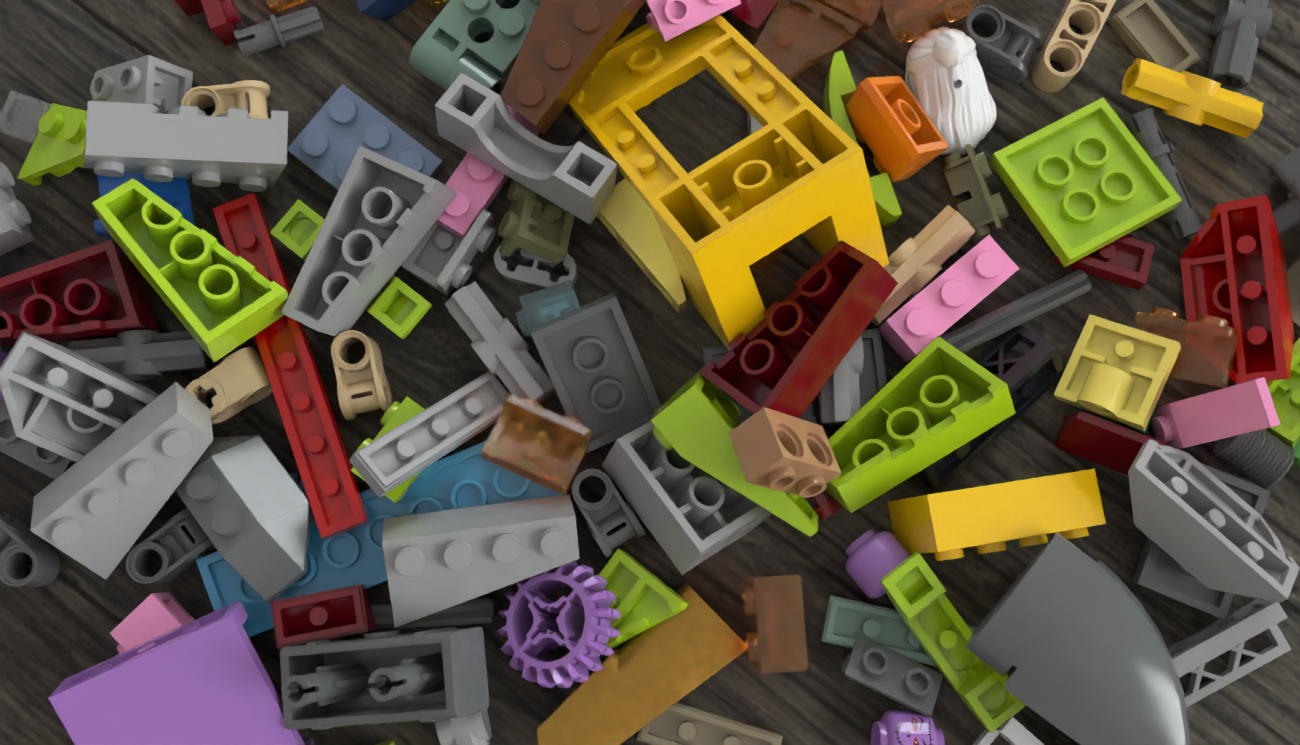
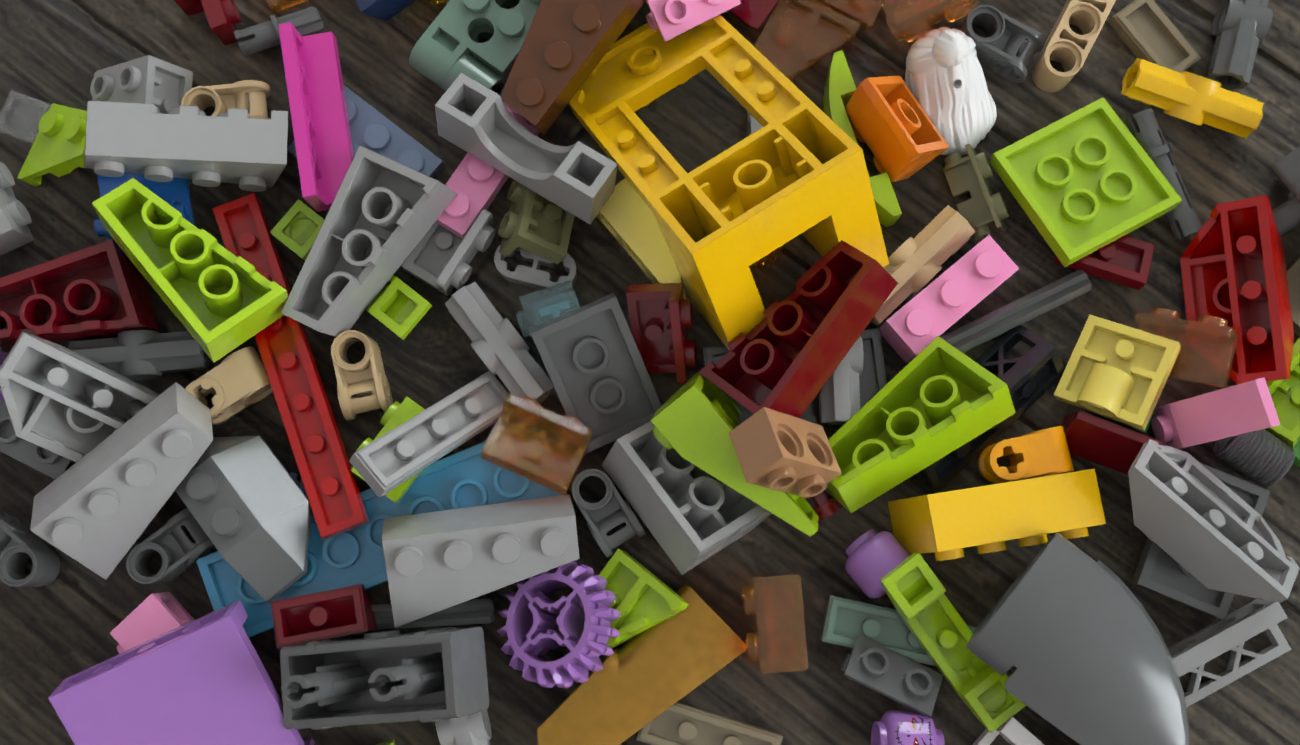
none -> dark pink fence [278,22,354,212]
none -> dark red bracket [626,283,697,384]
none -> light orange piece [977,426,1074,484]

